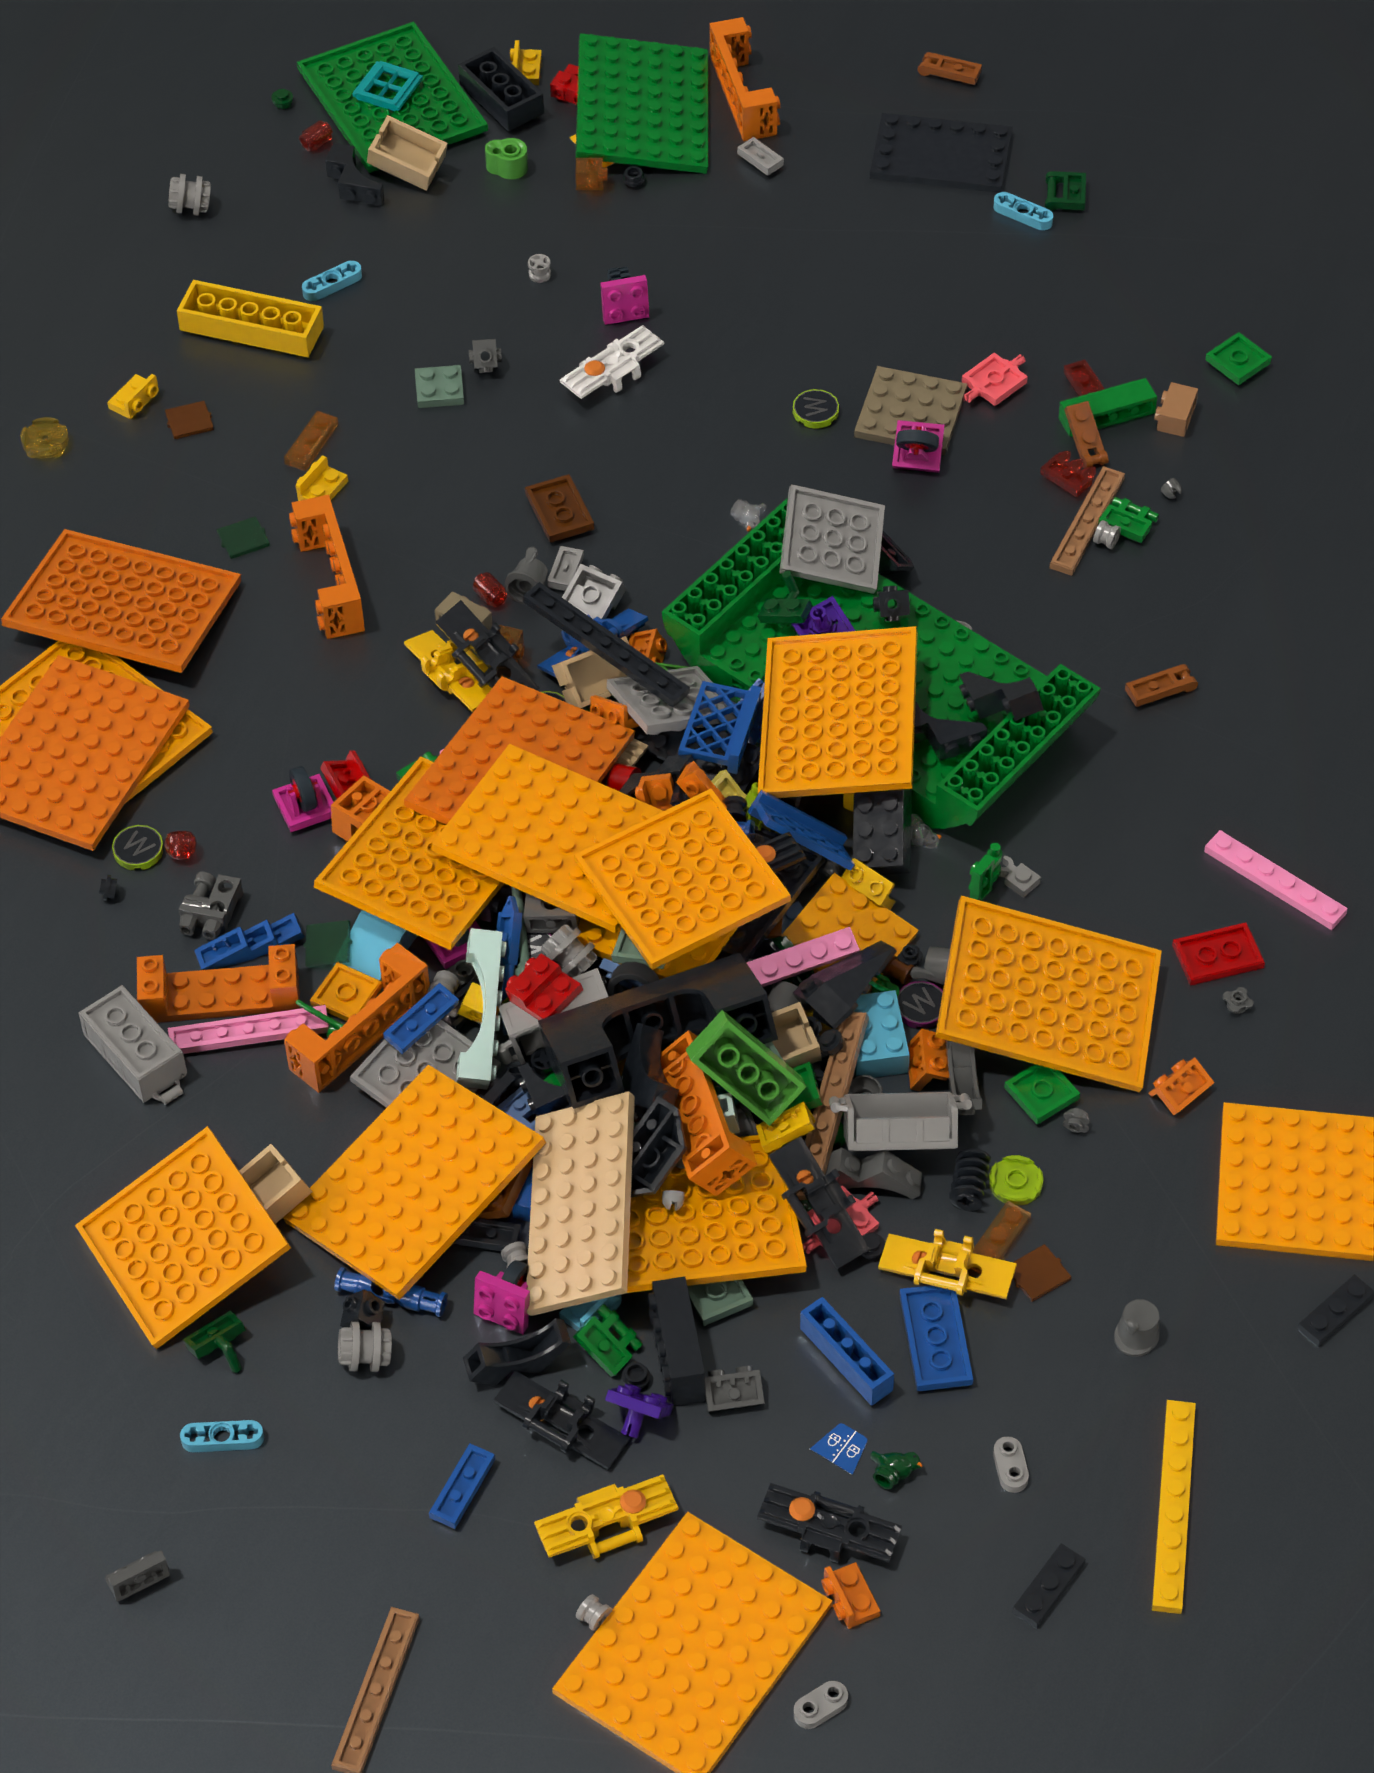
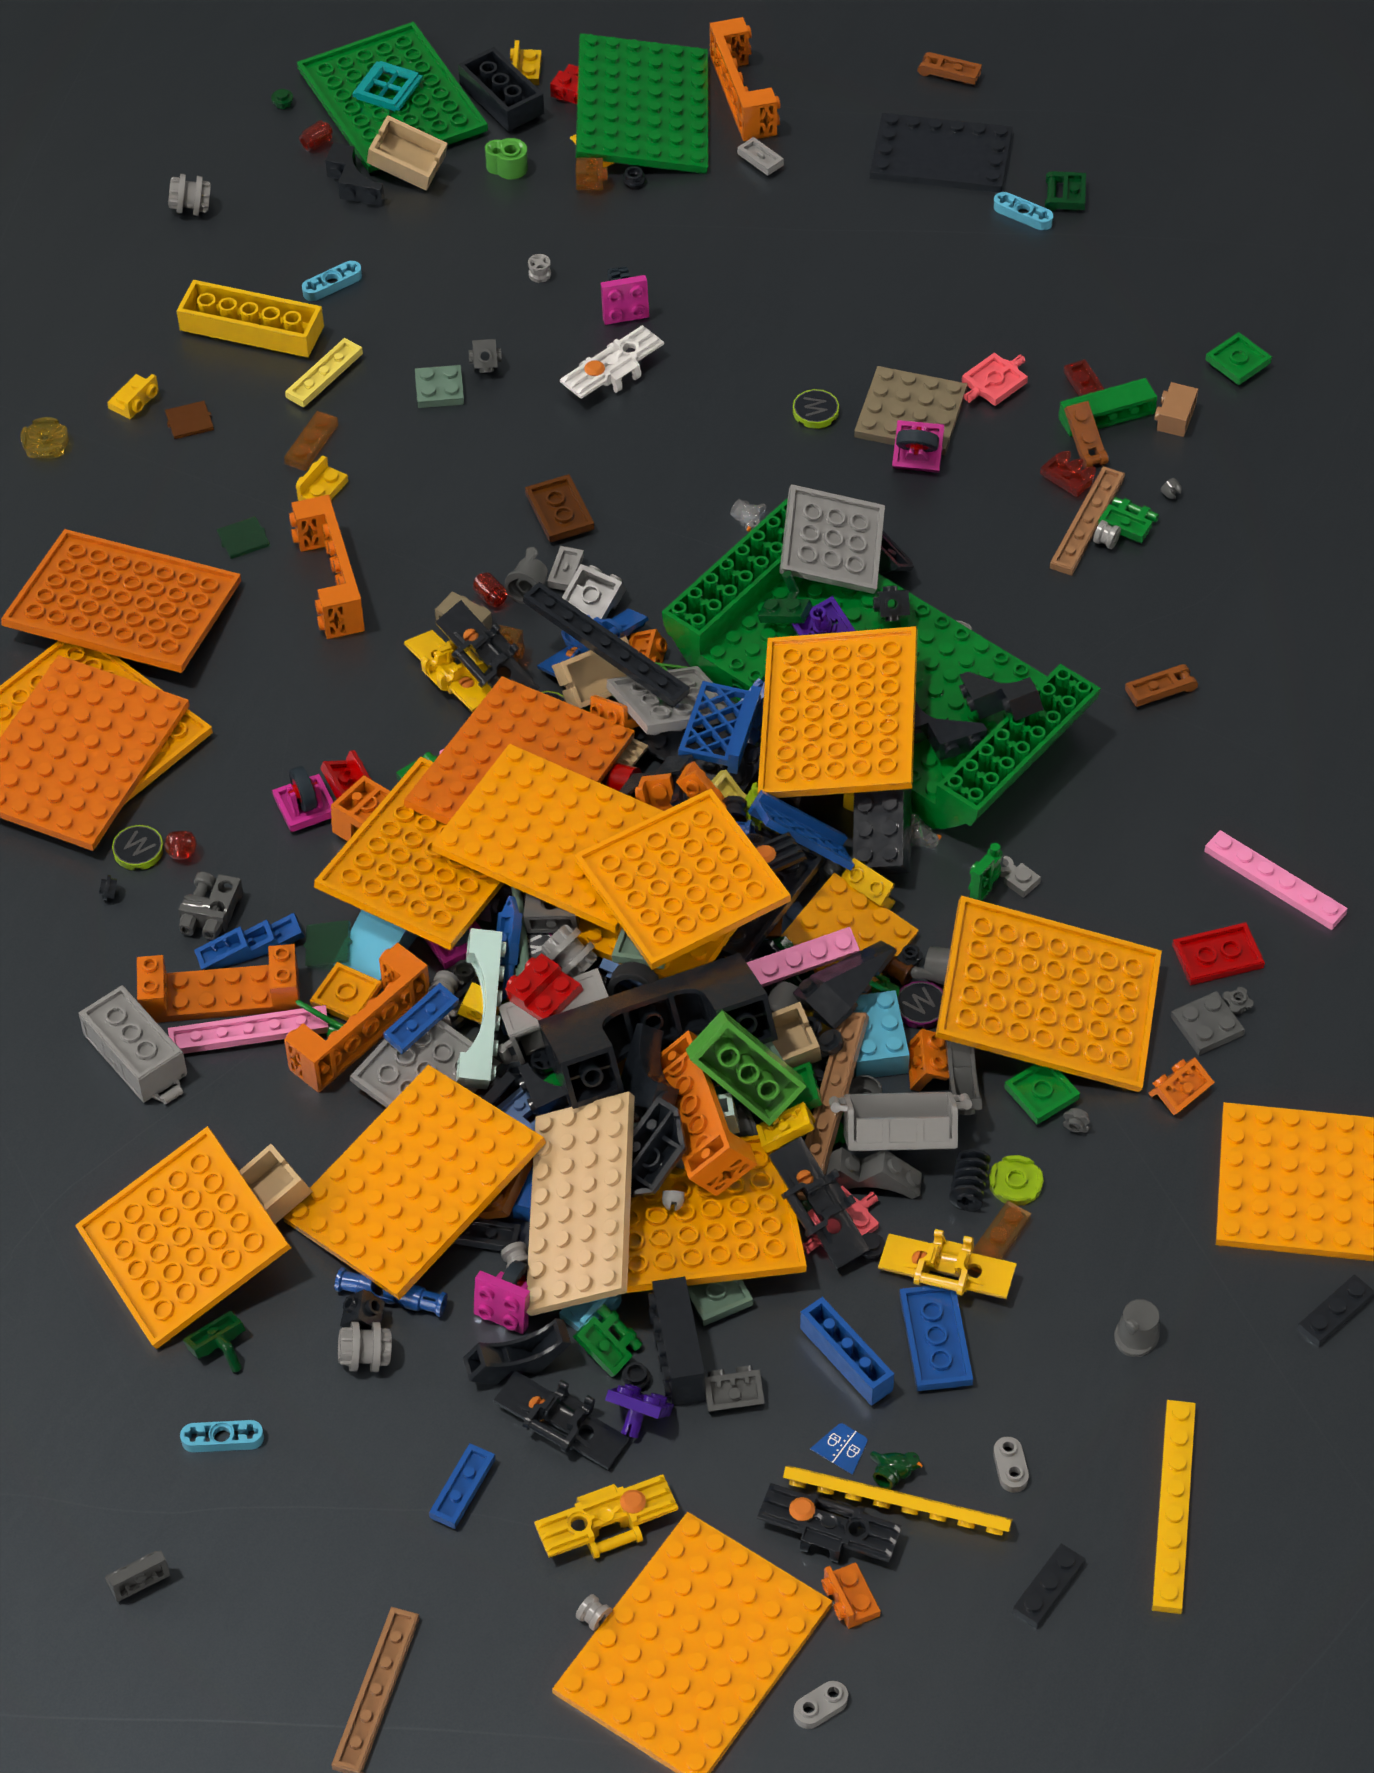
reddish brown piece [1013,1244,1071,1302] -> none
none -> light yellow plate [285,338,363,408]
none -> yellow plate [783,1465,1013,1536]
none -> dark grey plate [1171,991,1245,1056]

